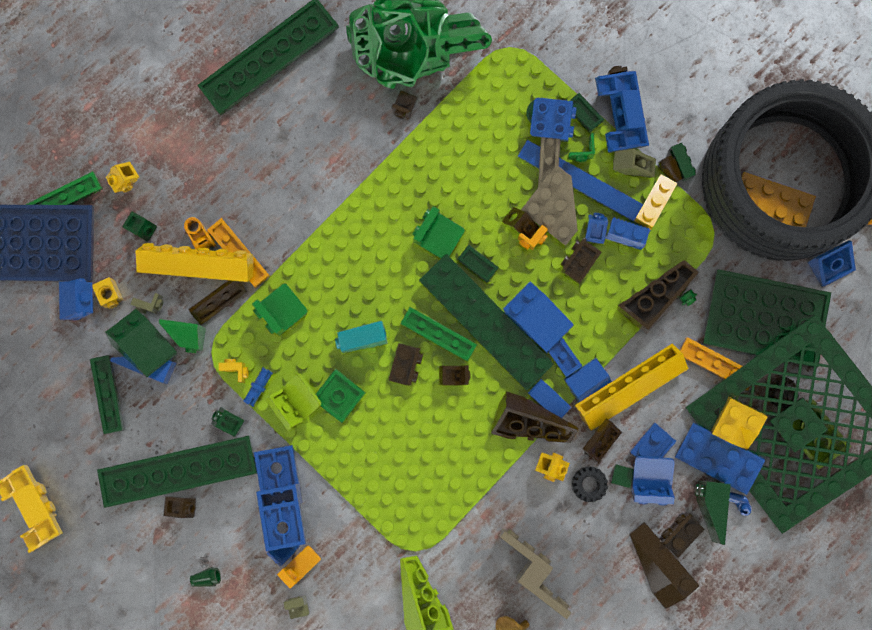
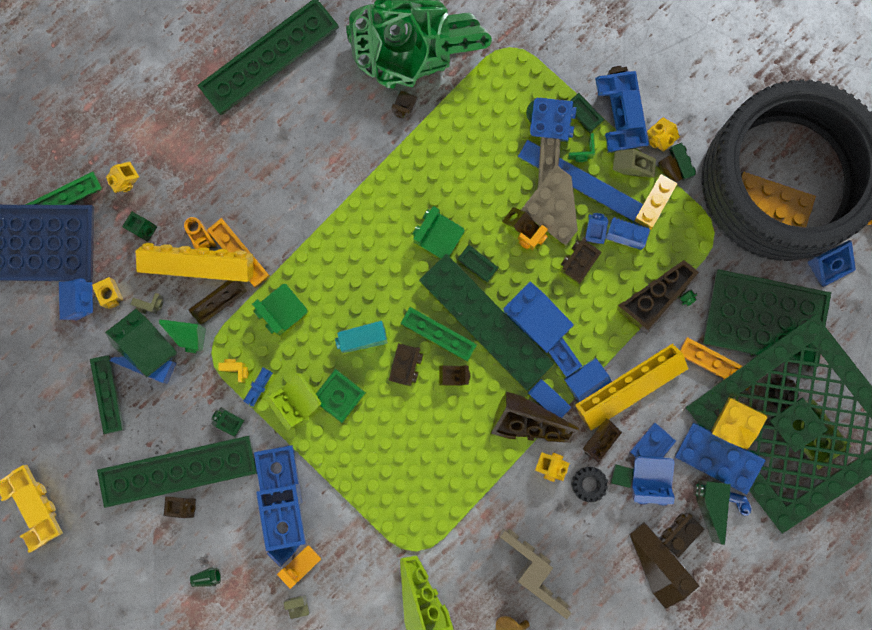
none -> yellow brick [647,117,680,152]

